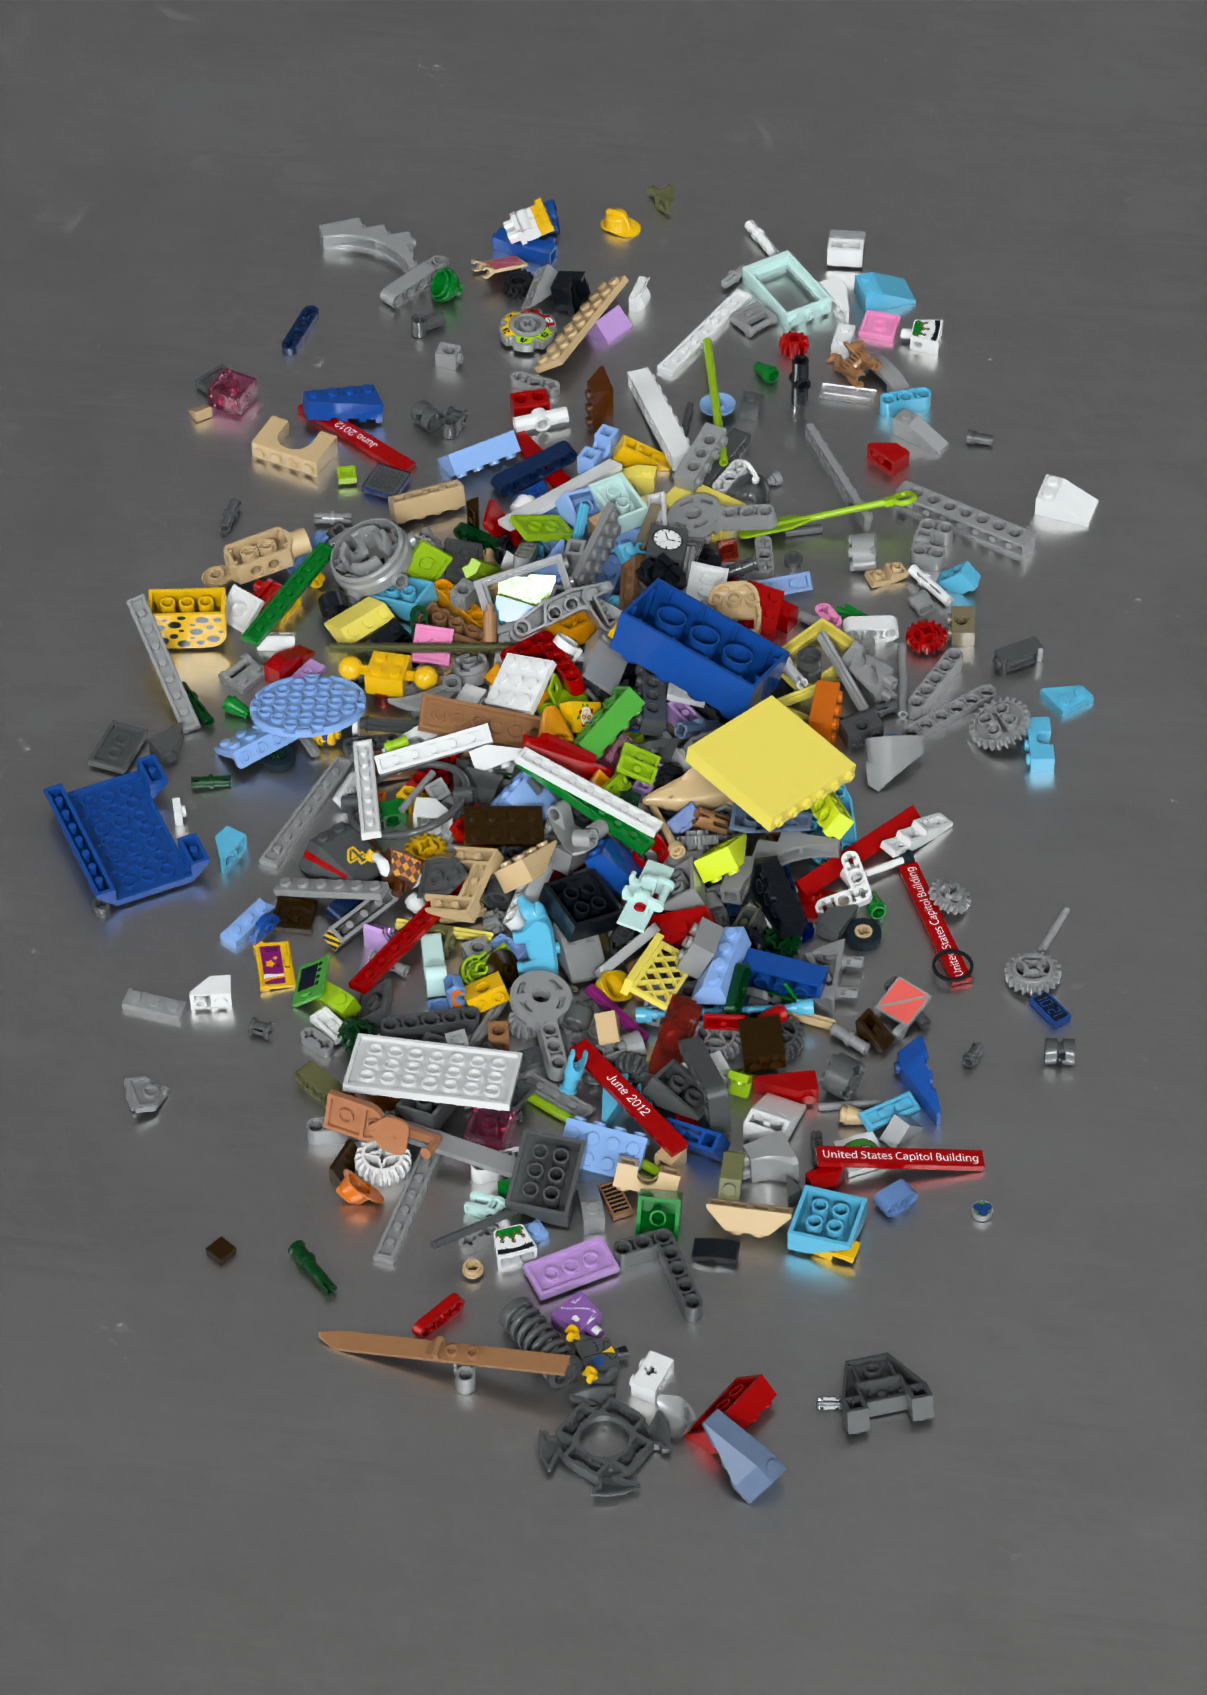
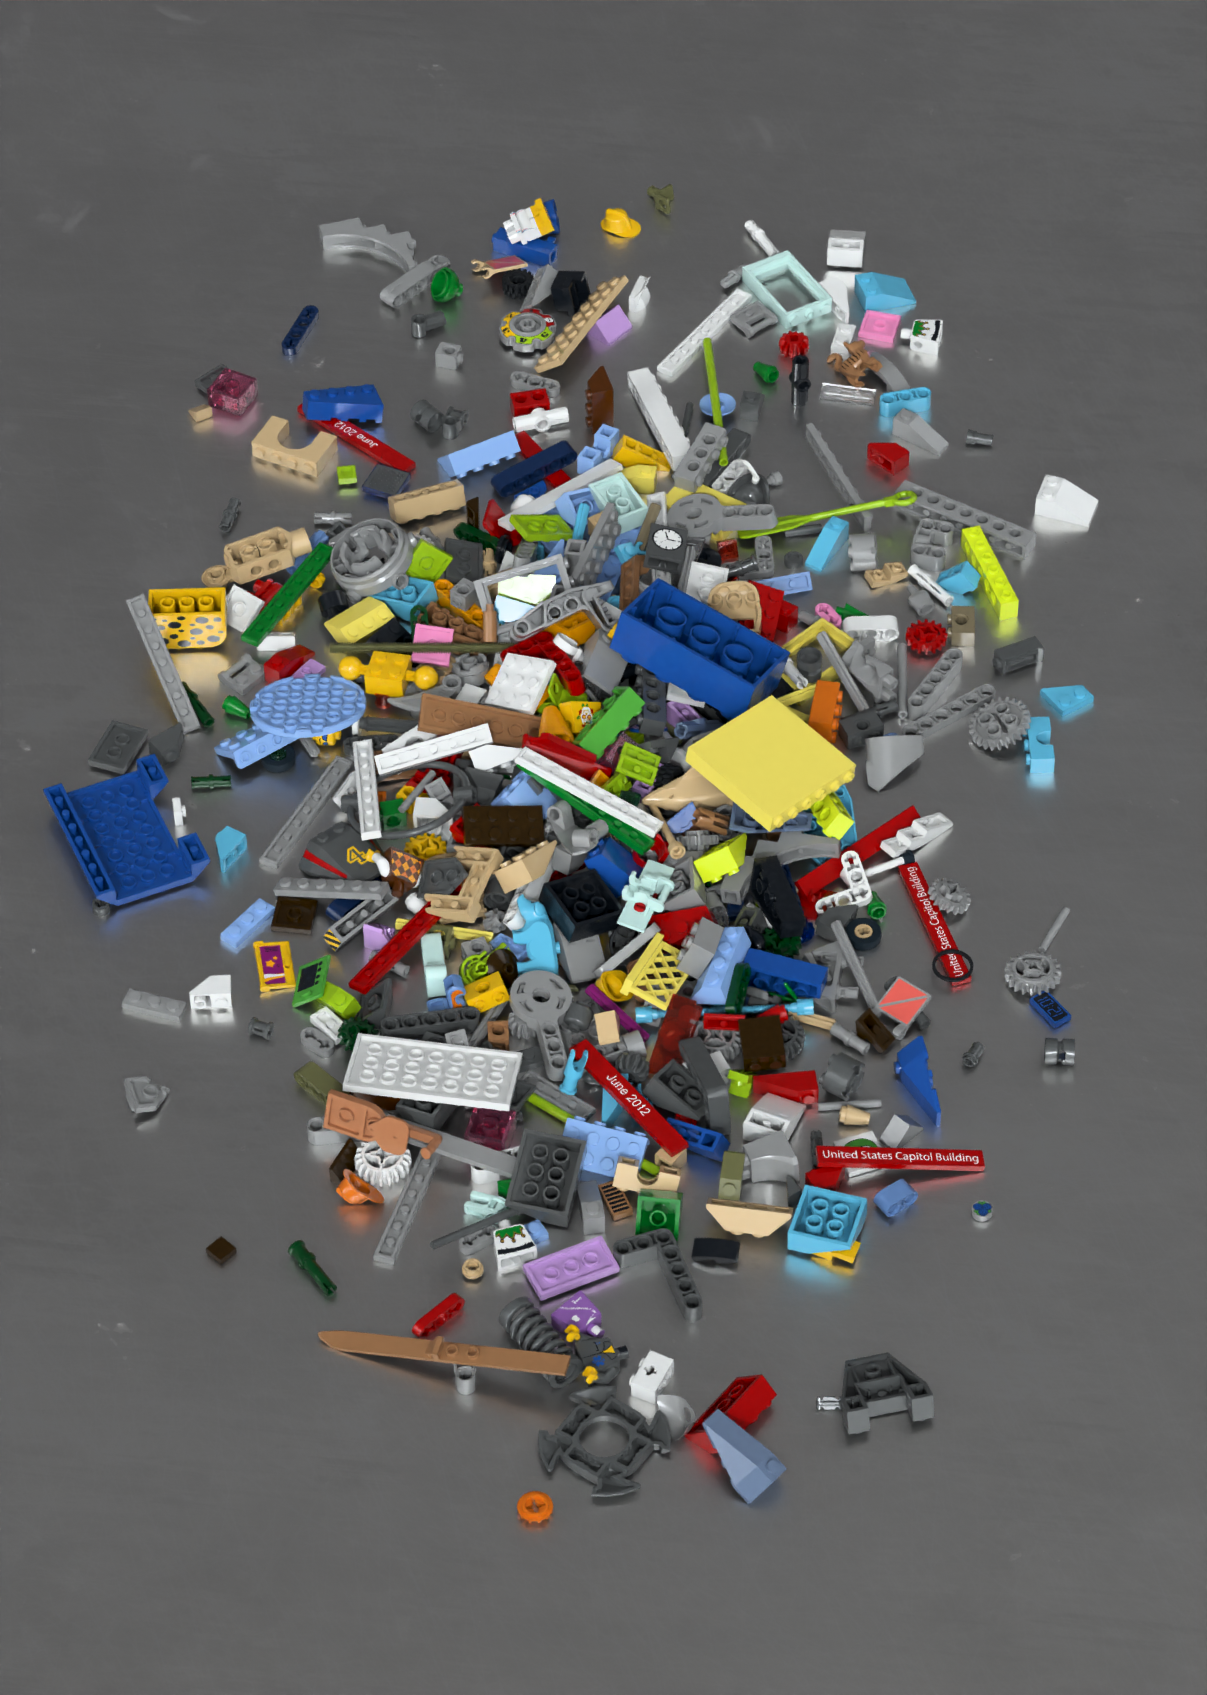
blue plate [250,913,281,946] -> none
lime pin [383,735,409,753] -> none
lime piece [462,558,502,581] -> none
black hips [635,553,687,590] -> none
medium azure tile [858,1091,921,1133] -> none
none -> orange gear [517,1491,553,1524]
none -> medium azure slope [805,516,849,572]
none -> light grey axle [831,920,878,1009]
none -> neon yellow brick [961,526,1019,621]

